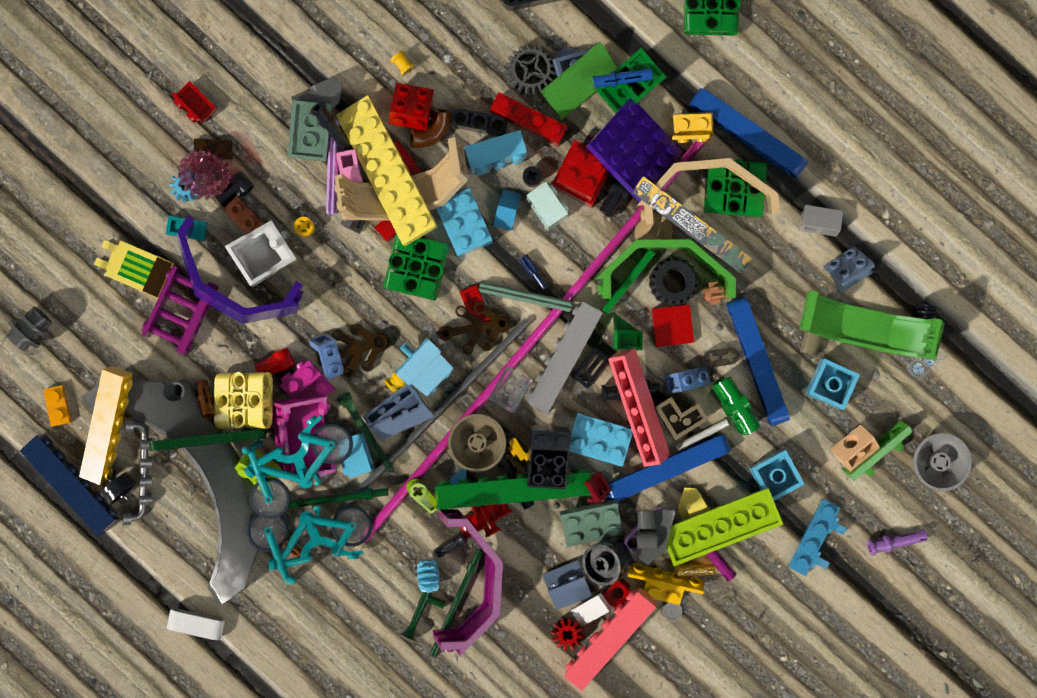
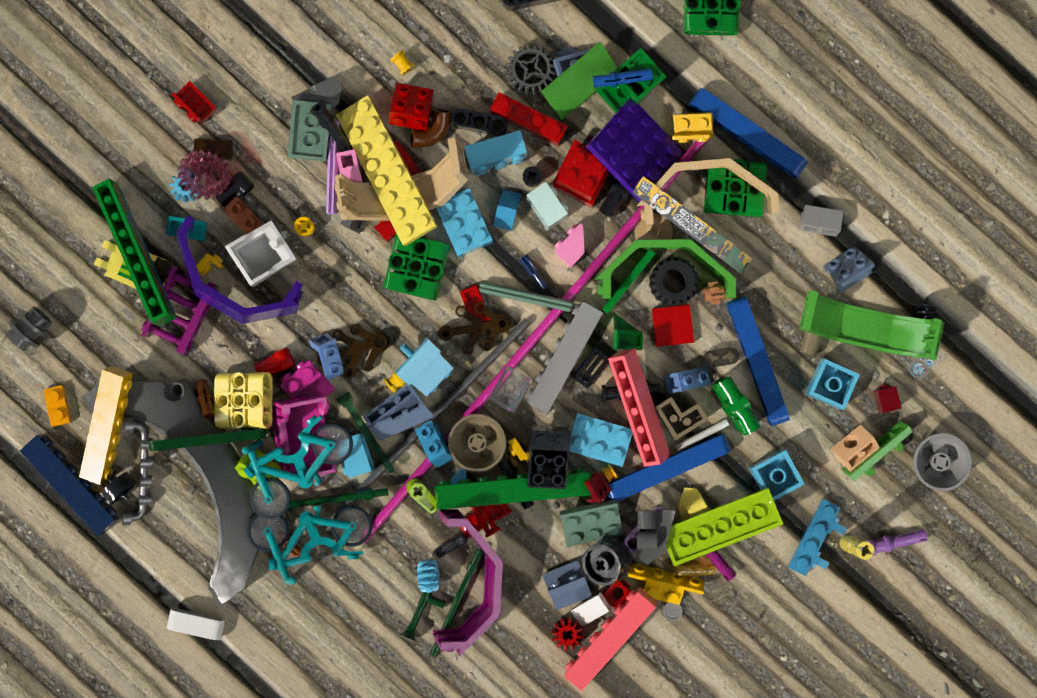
none -> green brick [92,178,177,326]
none -> yellow bracket [196,253,225,276]
none -> dark azure brick [415,420,453,467]
none -> bright pink slope [554,223,585,268]
none -> light orange bush [601,464,618,483]
none -> light yellow piece [839,534,874,560]
none -> dark red brick [873,383,902,413]

